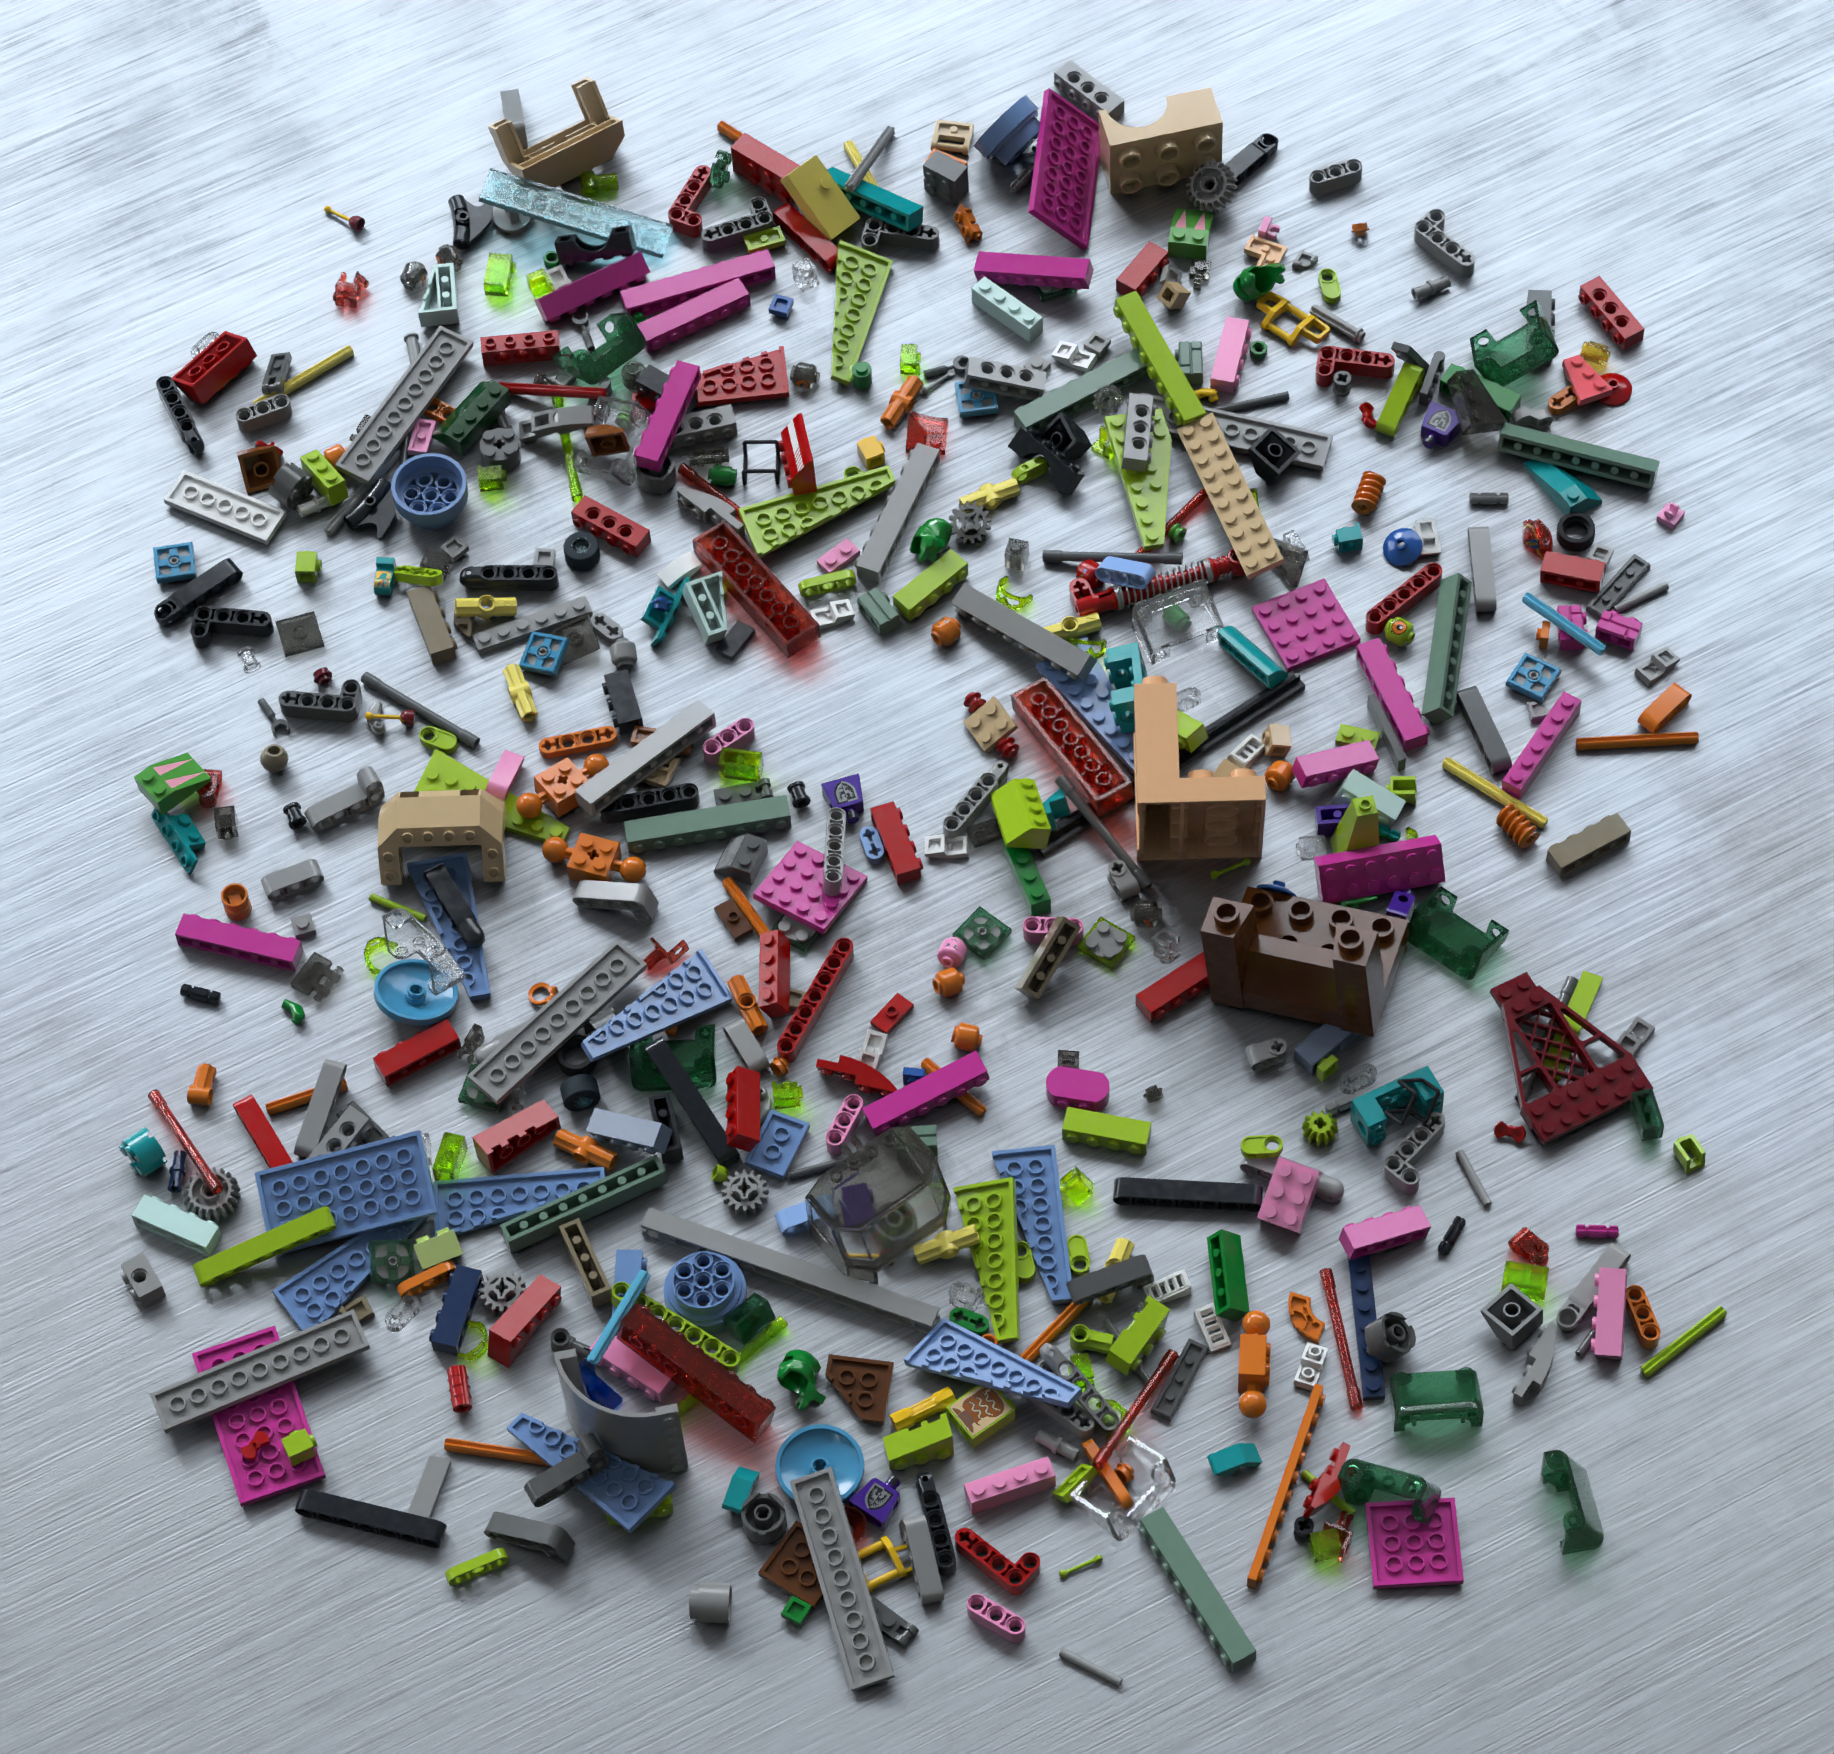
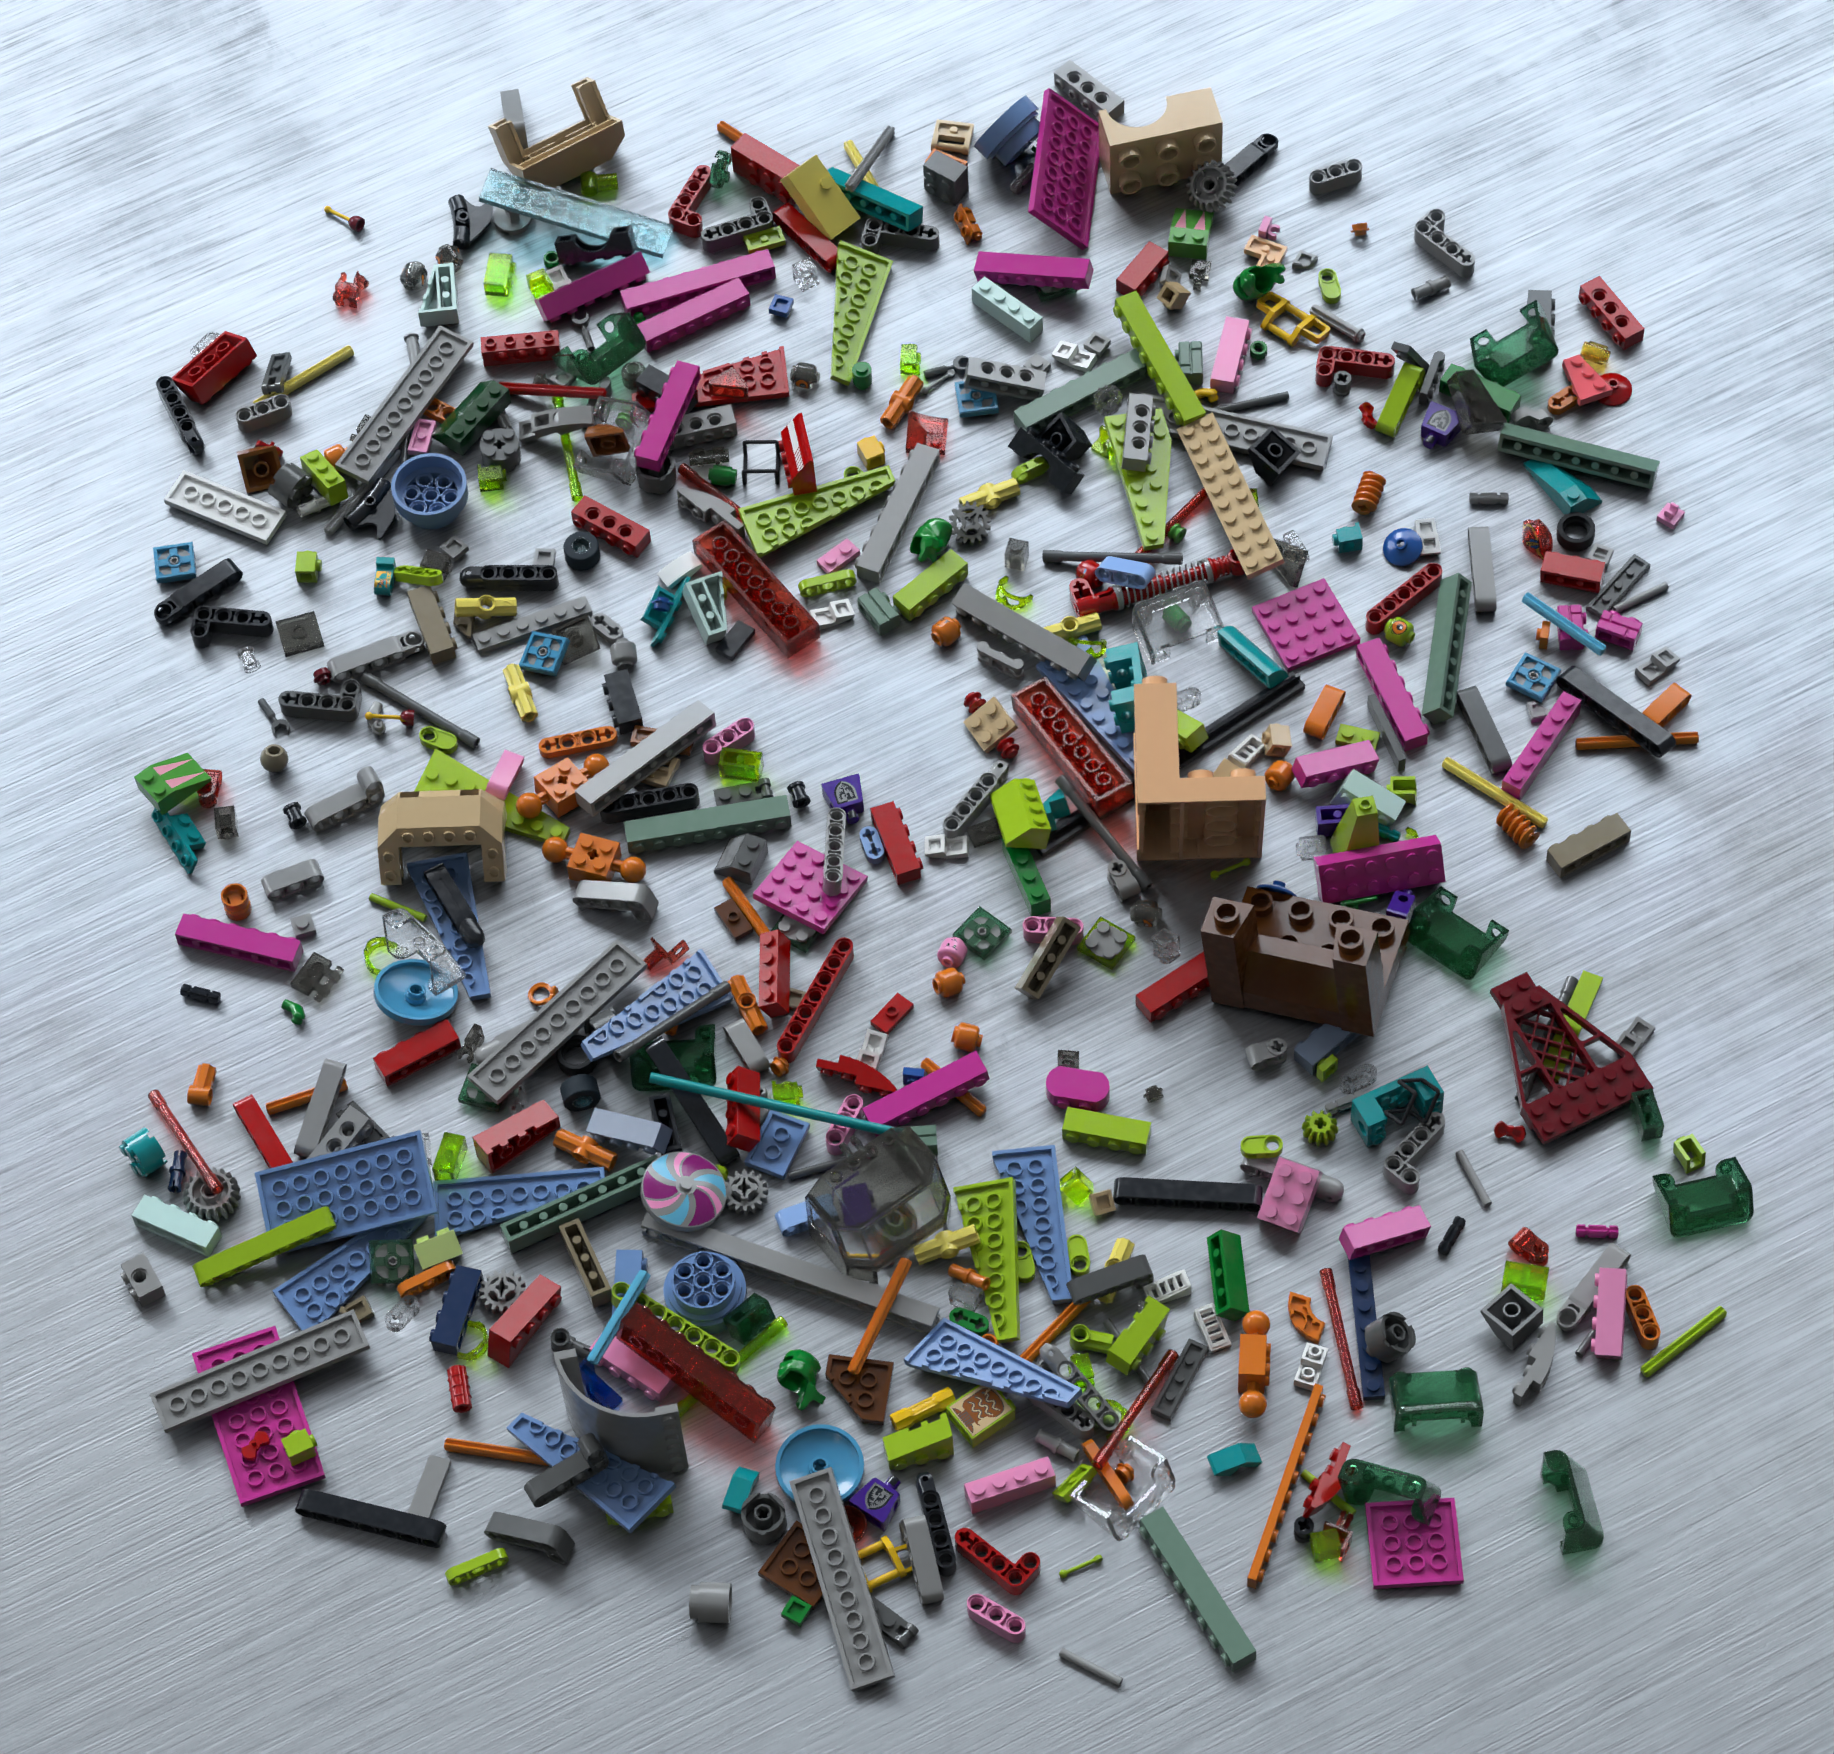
none -> light grey piece [327,631,425,683]
none -> dark grey piece [613,981,731,1062]
none -> dish [640,1151,727,1232]
none -> teal piece [649,1072,902,1139]
none -> clear red slope [709,367,749,400]
none -> orange axle [847,1257,912,1375]
none -> orange pin [948,1263,991,1291]
none -> light grey plate [977,641,1024,680]
none -> tan plate [1088,1189,1116,1216]
none -> orange beam [1303,684,1346,740]
none -> beam [1556,666,1676,758]
none -> clear green windscreen [1652,1157,1754,1238]

